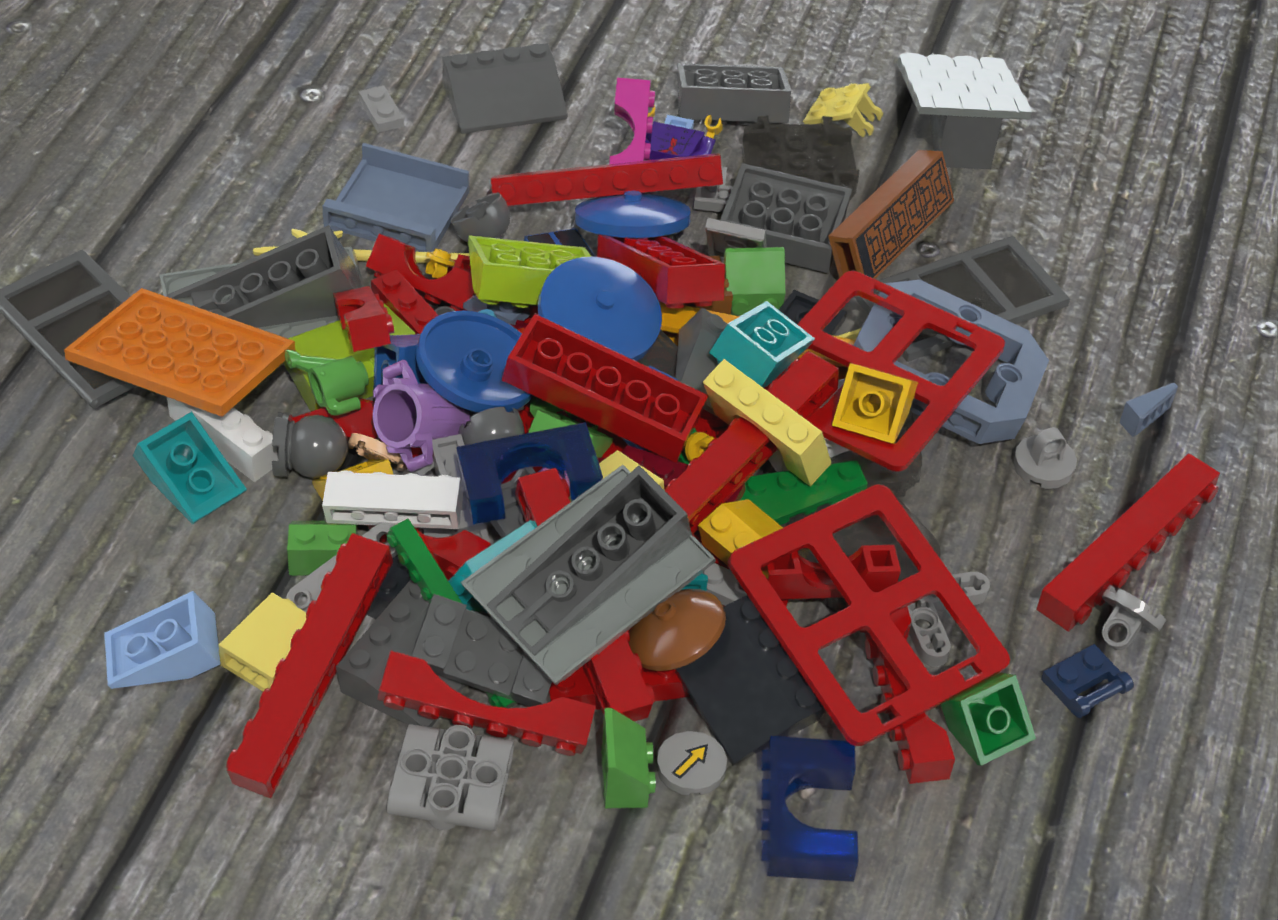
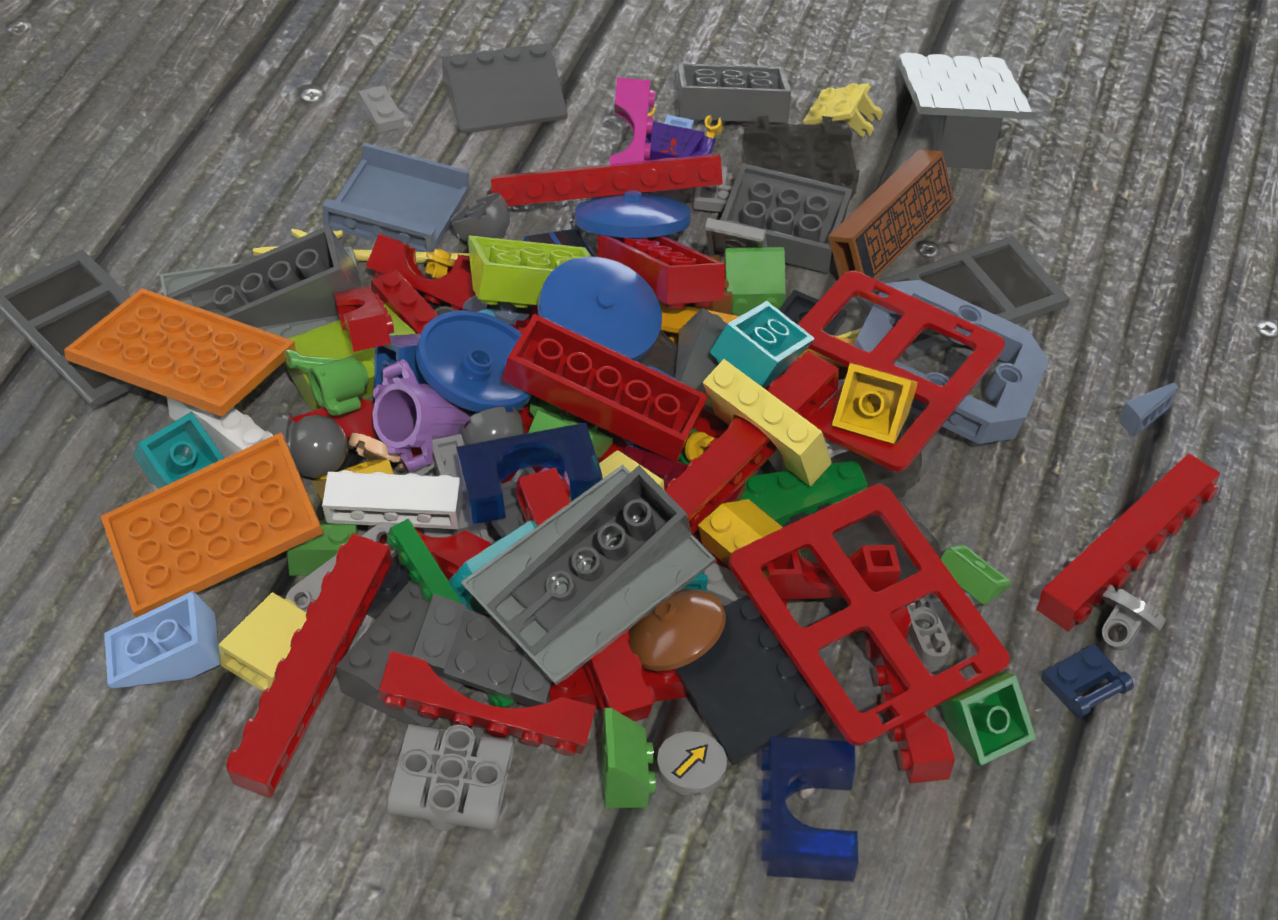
light grey tile [1013,427,1077,489] -> none
none -> orange plate [101,432,324,618]
none -> bright green slope [941,545,1012,605]

